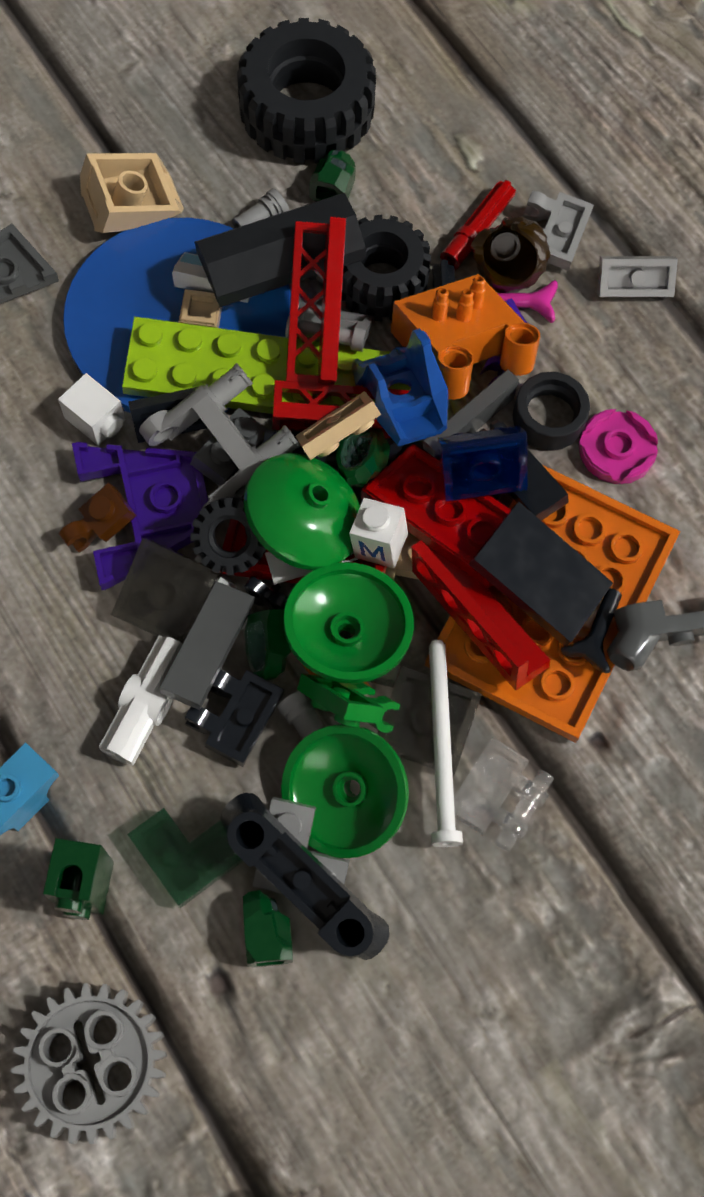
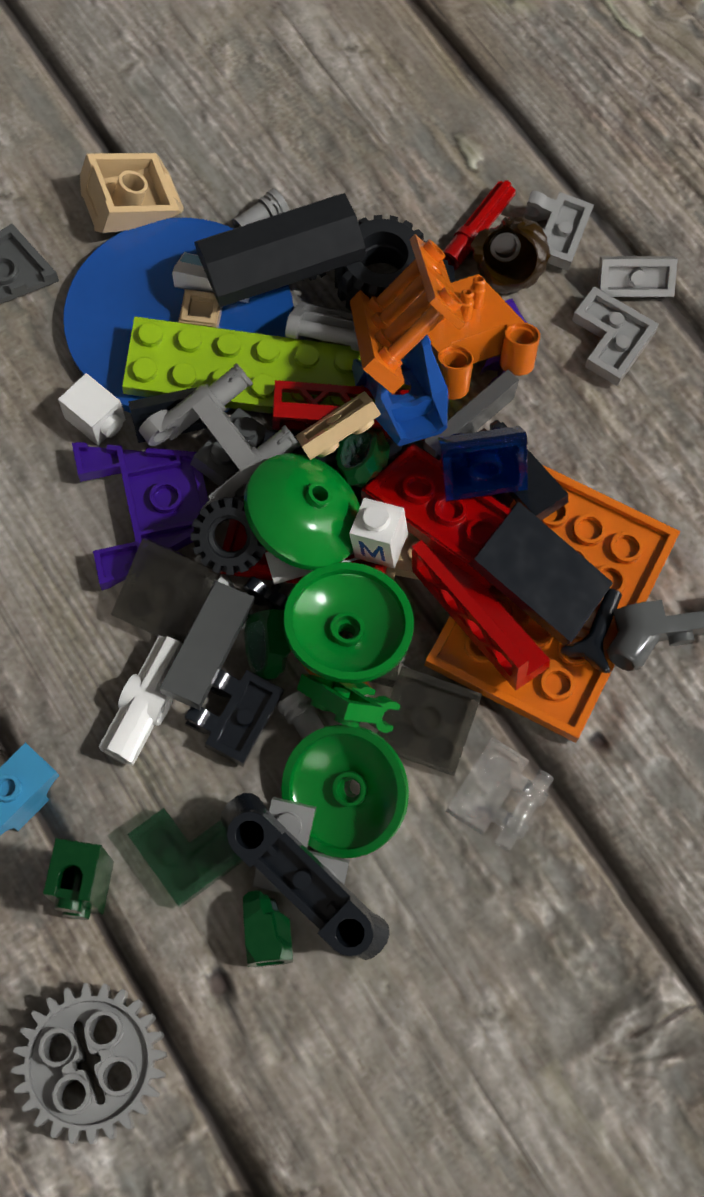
reddish brown plate [59,482,137,553] -> none
black tyre [237,18,376,164] -> none
red fence [286,217,346,384] -> none
dark green rock [309,150,356,202] -> none
white bar [429,640,463,847] -> none
dark pink piece [498,280,558,323] -> none
black tyre [512,372,590,450] -> none
dark pink tile [578,409,658,484] -> none
none -> orange fence [350,234,465,394]
none -> light grey plate [572,286,659,386]

